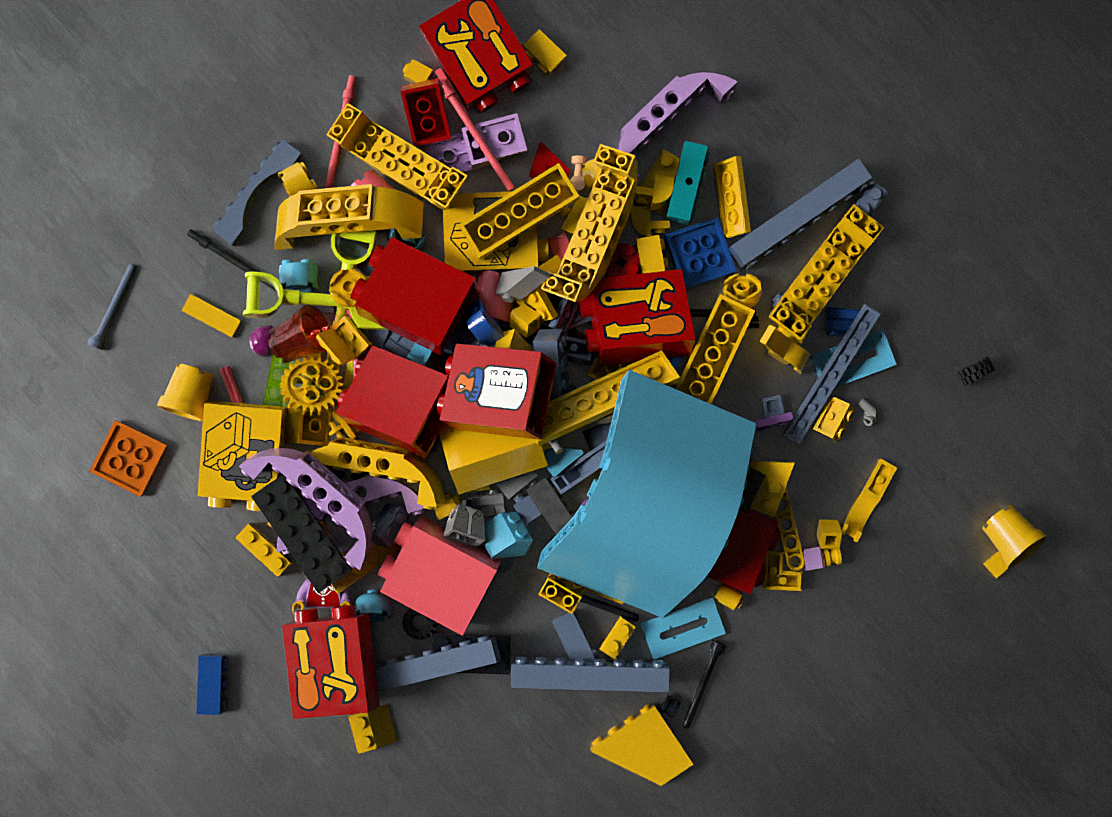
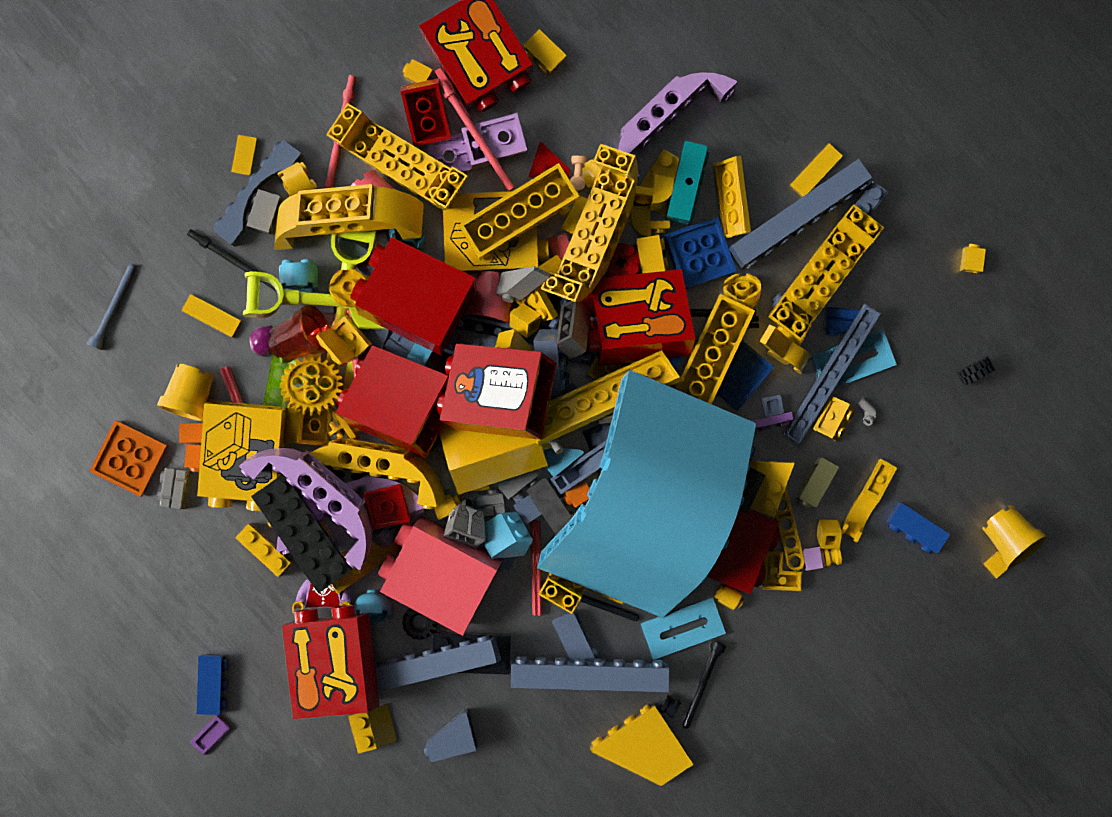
blue brick [464,299,504,347] -> none
yellow brick [599,616,636,659] -> none
none -> light grey brick [157,468,190,509]
none -> orange brick [179,423,203,443]
none -> orange brick [184,444,201,472]
none -> medium lavender tile [190,715,231,756]
none -> yellow tile [231,135,258,176]
none -> light grey brick [245,189,282,235]
none -> red plate [363,483,411,530]
none -> sand blue slope [424,709,478,763]
none -> coral axle [530,520,543,616]
none -> flat silver brick [556,301,591,359]
none -> orange brick [563,479,590,508]
none -> blue plate [716,340,774,411]
none -> yellow tile [789,143,843,197]
none -> olive window [795,458,839,509]
none -> blue brick [886,503,950,555]
none -> yellow brick [960,244,986,274]

